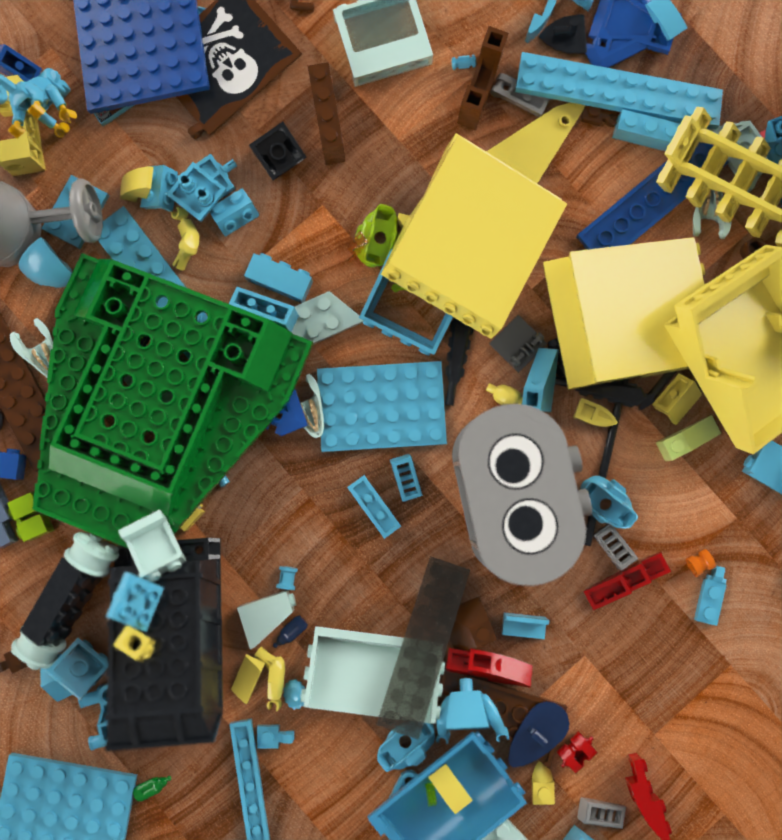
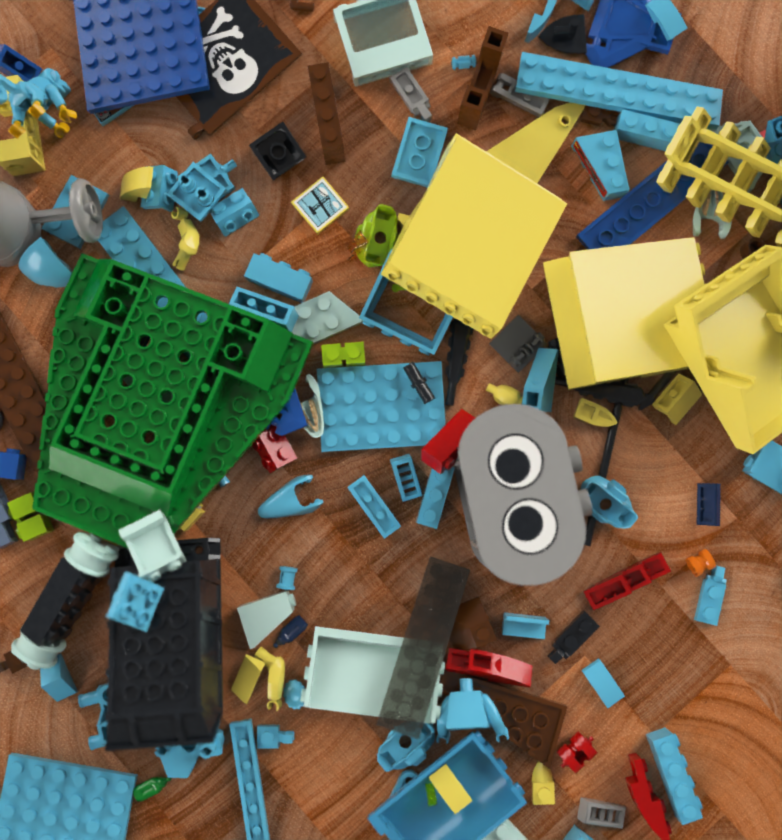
light aqua animal [10,318,53,378] -> none
medium azure plate [46,638,108,700] -> none
light yellow brick [114,625,155,662] -> none
dark blue shield [508,701,569,767] -> none
light grey slope [593,524,638,571] -> none
yellowish green slope [656,415,721,461] -> none
none -> medium azure piece [155,729,225,778]
none -> red bracket [252,425,297,474]
none -> medium azure animal [258,475,324,519]
none -> tile [291,176,349,235]
none -> lime piece [321,341,366,368]
none -> light grey hinge [389,67,432,122]
none -> medium azure plate [391,117,448,187]
none -> black pin [403,362,435,404]
none -> medium azure brick [416,467,455,529]
none -> red brick [421,409,475,474]
none -> black hinge [548,610,600,664]
none -> medium azure wedge [571,130,630,201]
none -> medium azure slope [581,658,625,708]
none -> medium azure brick [646,727,703,825]
none -> dark blue plate [697,483,721,526]

